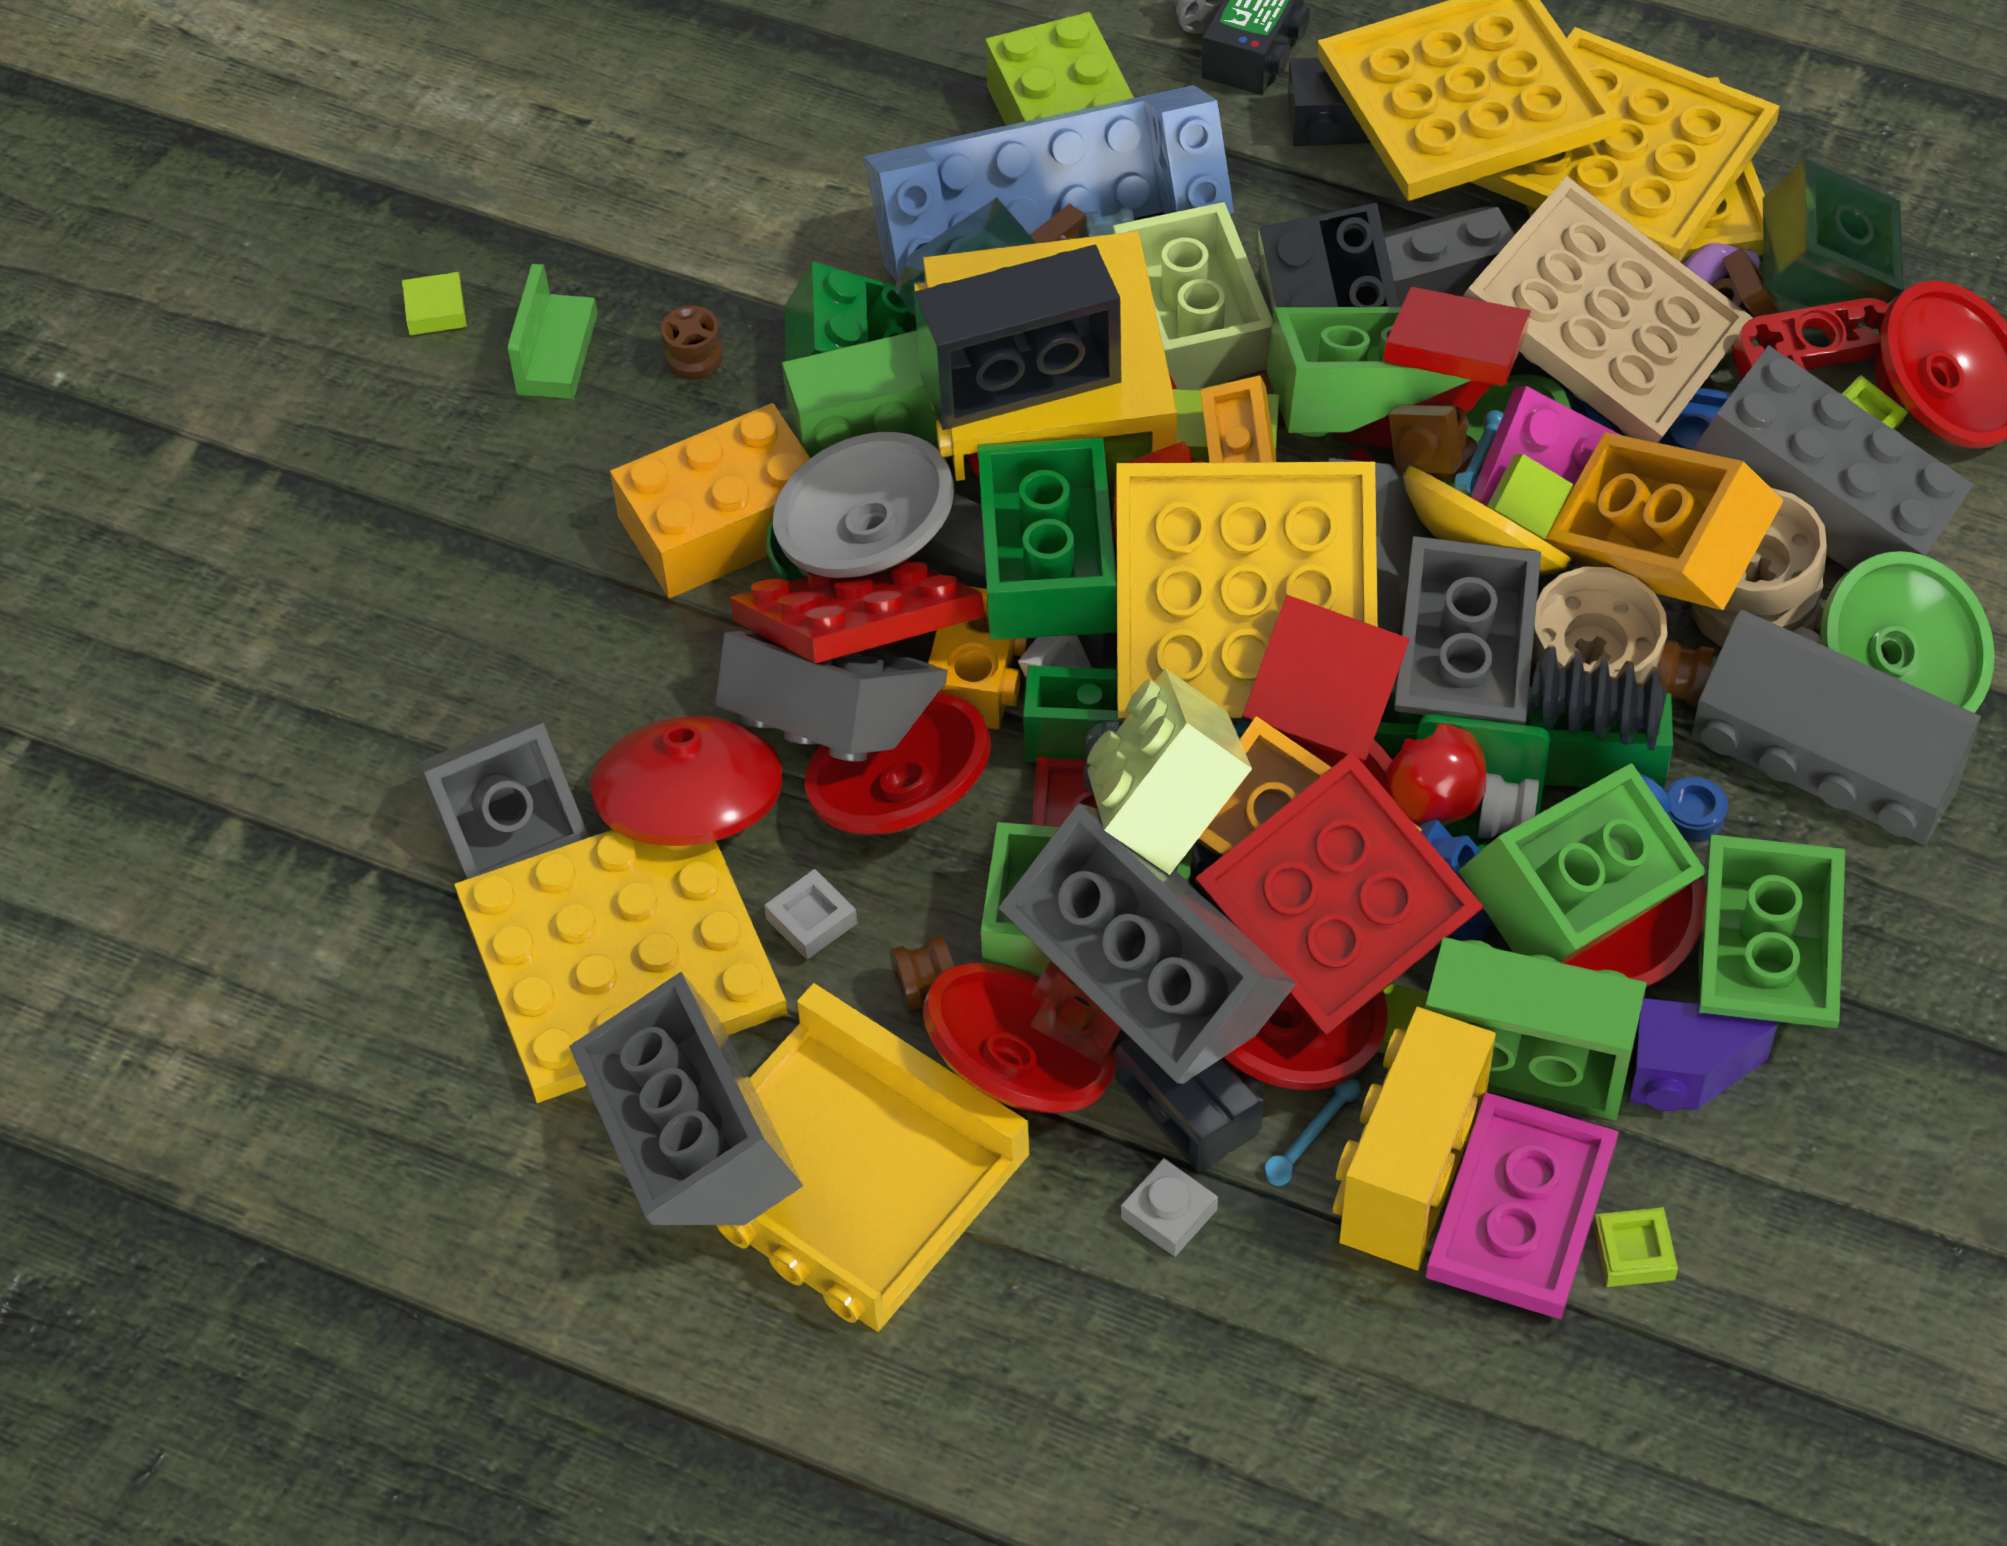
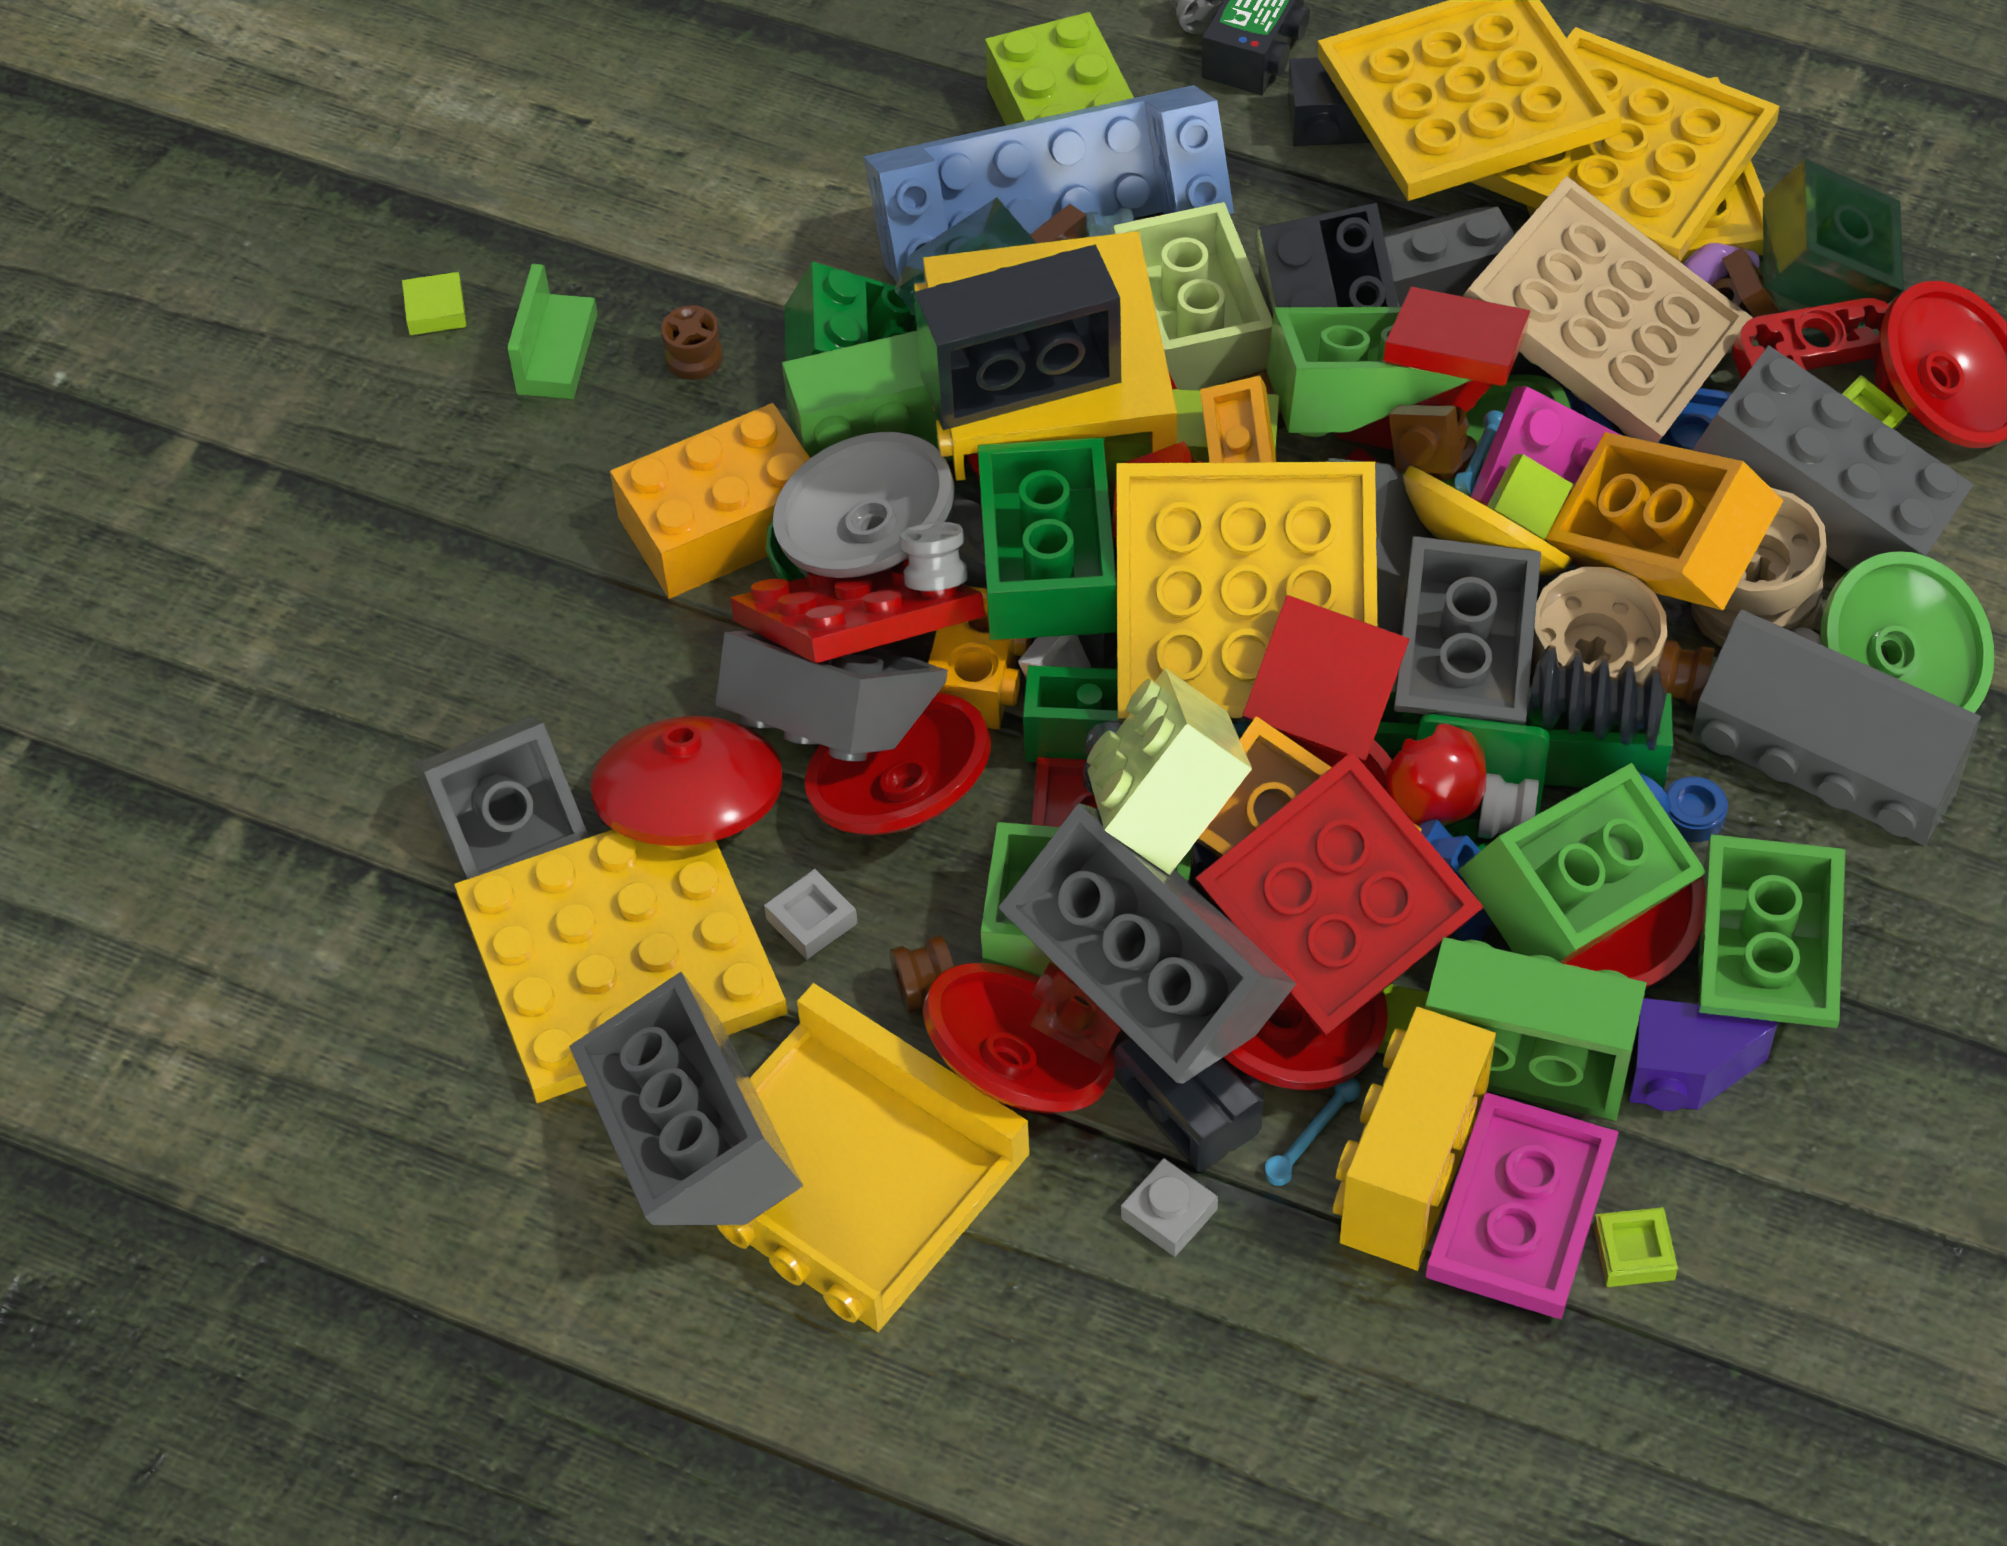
none -> light grey wheel [899,522,968,591]

